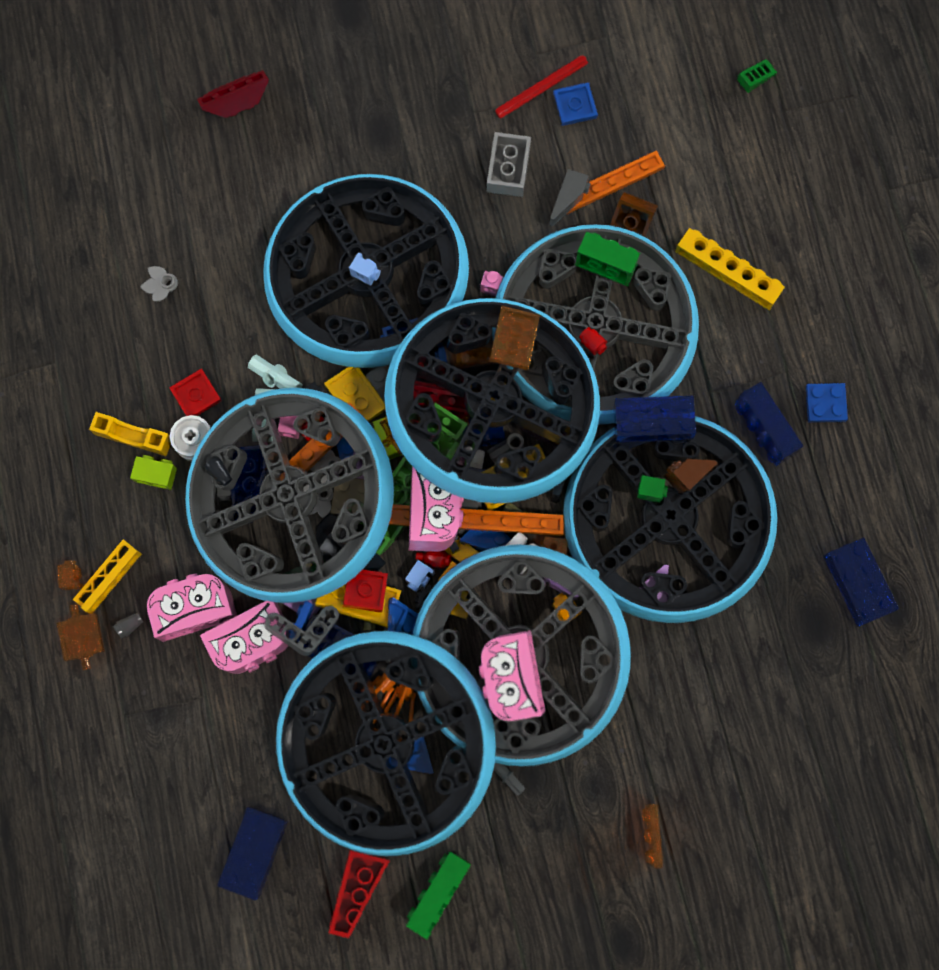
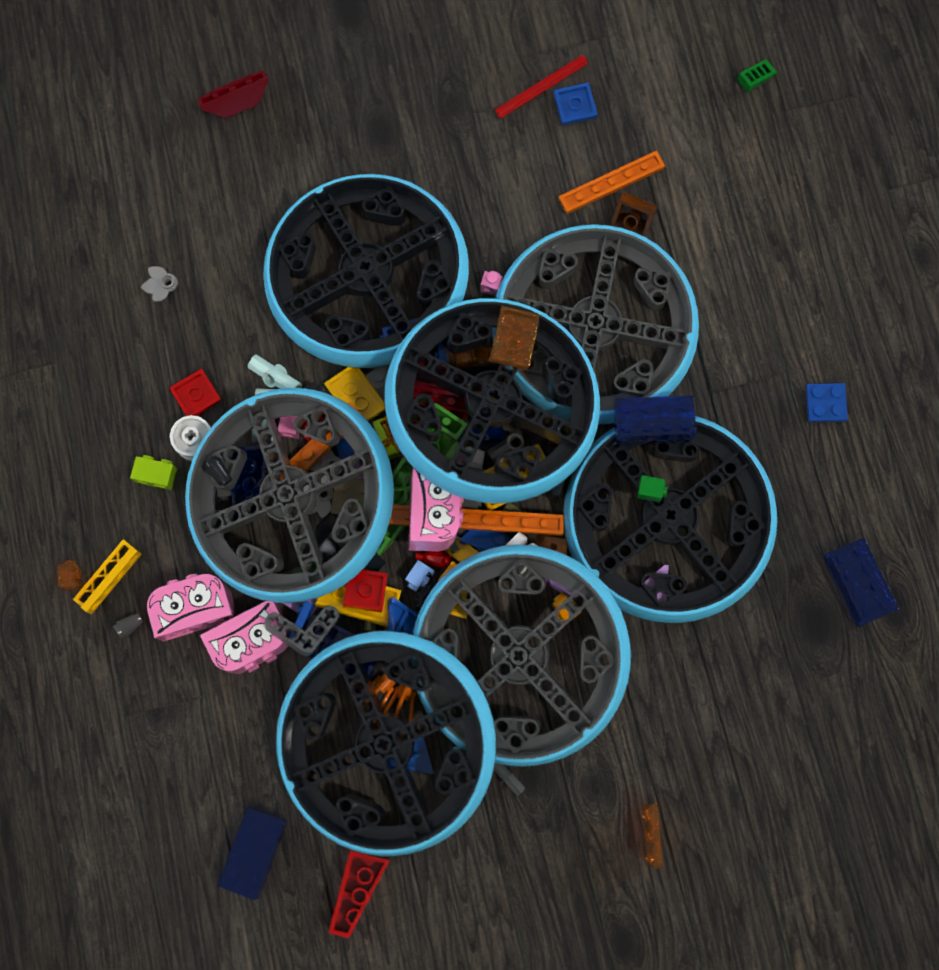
clear orange plate [57,604,105,671] -> none
yellow arch [89,412,171,456] -> none
light blue brick [349,252,381,286] -> none
green wedge [406,851,471,939] -> none
bright pink brick [479,630,545,721] -> none
light grey brick [487,132,531,197] -> none
dark grey slope [549,169,591,227] -> none
green brick [575,232,640,287] -> none
red brick [579,327,607,355] -> none
reddish brown slope [664,459,717,493] -> none
yellow brick [675,228,785,311] -> none
clear blue brick [735,382,803,466] -> none

